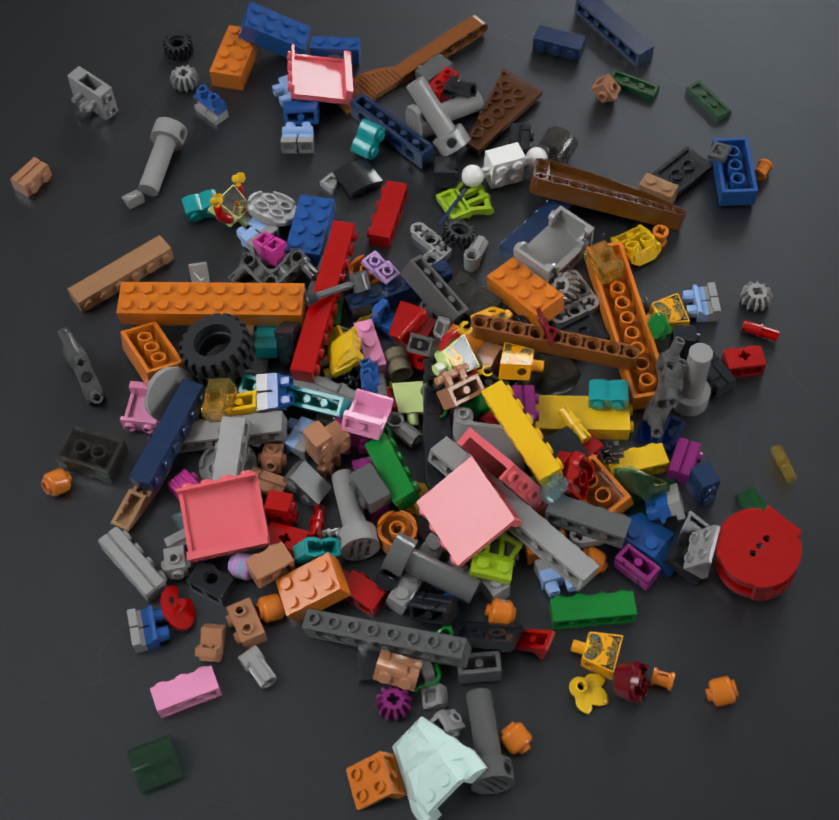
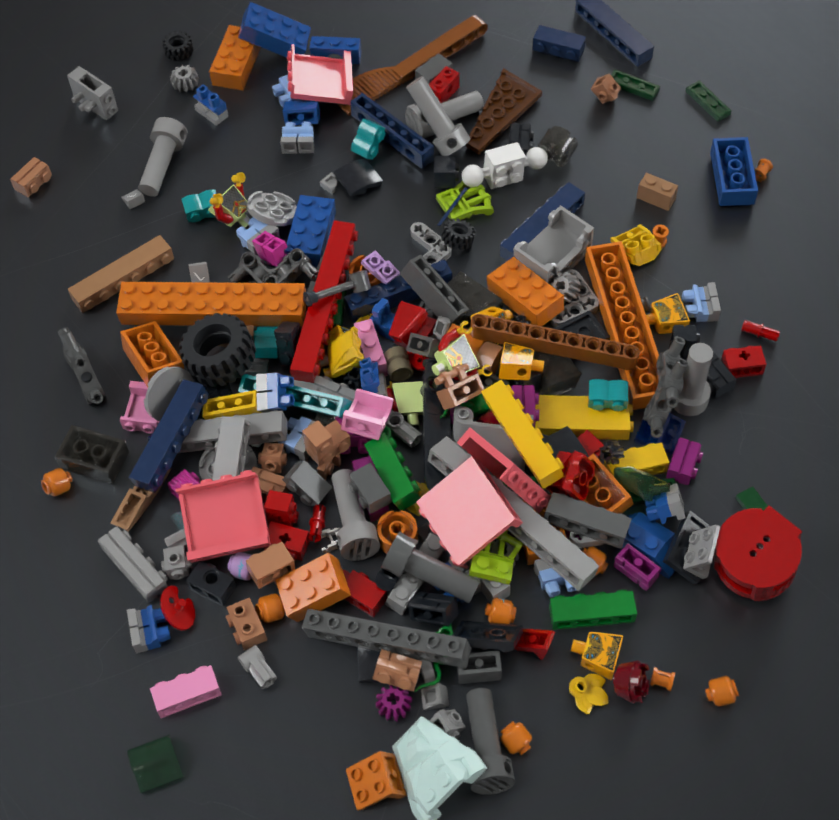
nougat brick [195,623,227,662] -> none
clear yellow brick [201,378,238,422] -> none
teal brick [292,537,342,564] -> none
red brick [367,180,408,249] -> none
black piece [442,76,477,99] -> none
light grey piece [464,235,489,272] -> none
reddish brown beam [529,158,687,230] -> none
dark red hand [536,308,557,347] -> none
clear light blue brick [539,474,568,504] -> none
yellow pin [558,406,592,443] -> none
clear yellow brick [584,240,624,285] -> none
green brick [647,312,673,340] -> none
black plate [652,146,713,197] -> none
dark blue brick [686,461,721,506] -> none
dark grey tile [707,141,732,163] -> none
light grey gear [740,280,773,312] -> none
clear yellow axle [770,445,797,482] -> none

